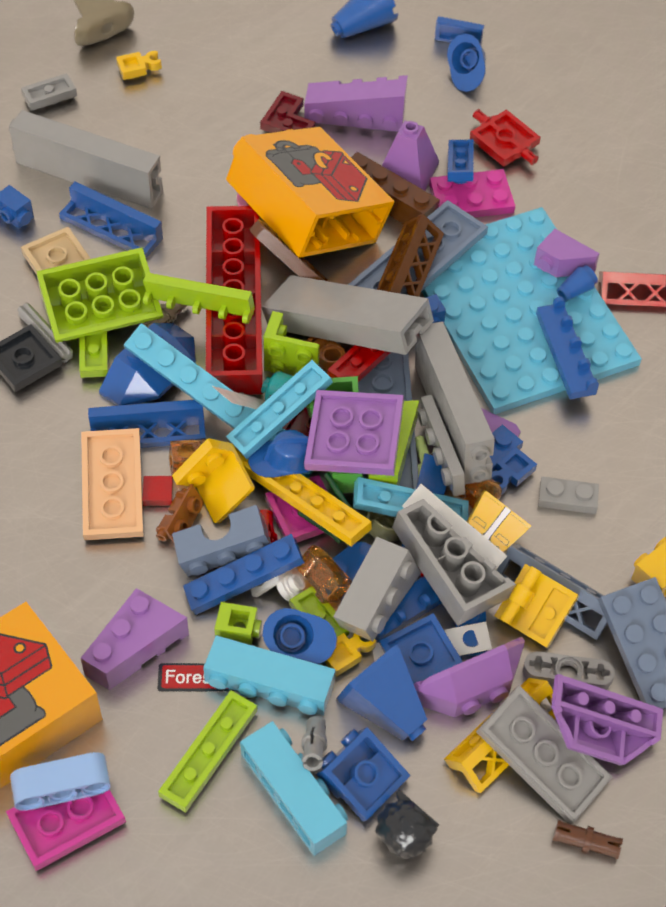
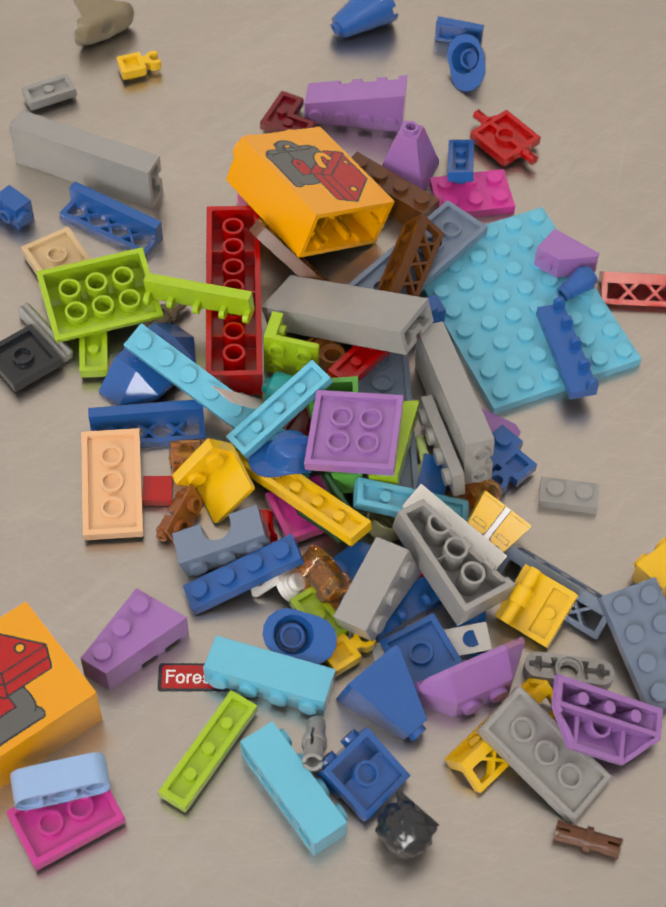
lime brick [214,602,262,645] -> none

